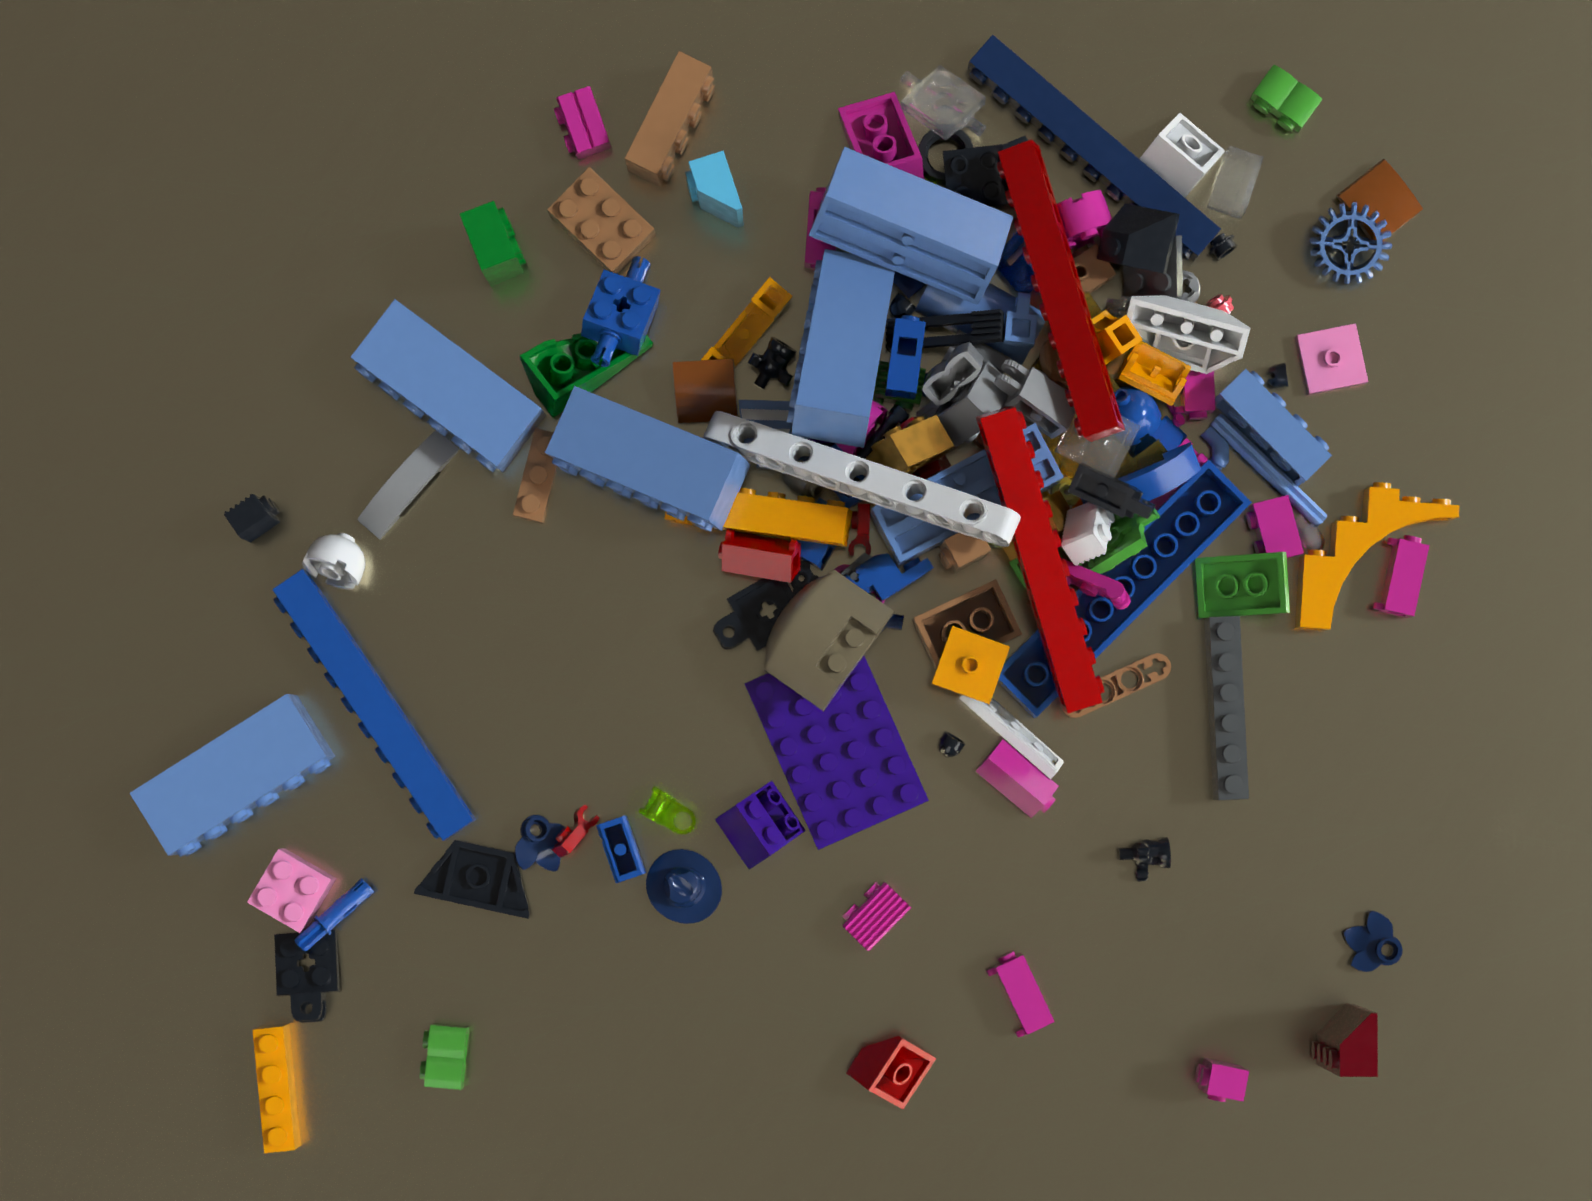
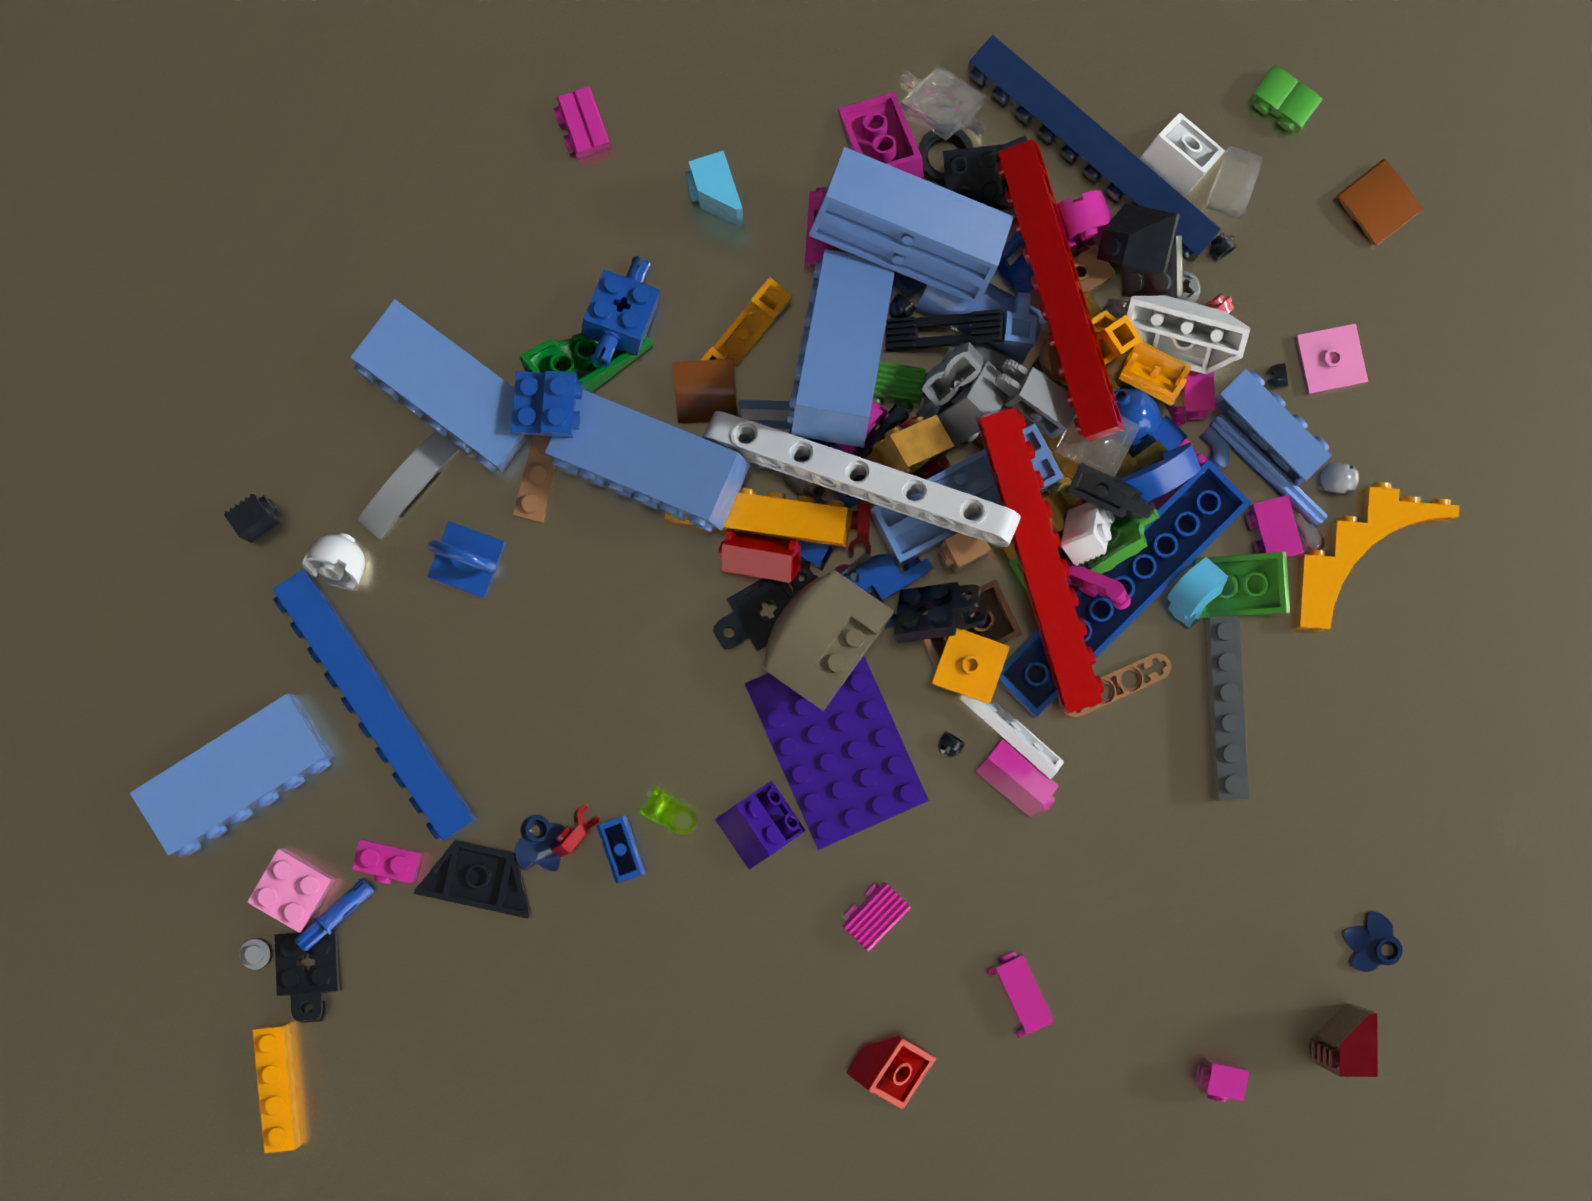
bright green brick [419,1024,469,1090] -> none
green brick [460,201,526,286] -> none
medium nougat brick [547,167,656,274] -> none
medium nougat brick [625,51,715,187] -> none
dark blue hat [646,849,722,924] -> none
black piece [748,337,797,389] -> none
blue brick [885,315,926,400] -> none
black piece [1119,837,1171,882] -> none
medium blue gear [1309,202,1392,284] -> none
dark pink brick [1373,535,1430,618] -> none
none -> light grey plate [239,939,271,970]
none -> dark pink brick [352,839,423,884]
none -> blue tile [427,521,506,598]
none -> blue plate [511,371,583,438]
none -> black plate [893,582,988,643]
none -> medium azure brick [1167,557,1228,629]
none -> light grey piece [1320,462,1359,494]

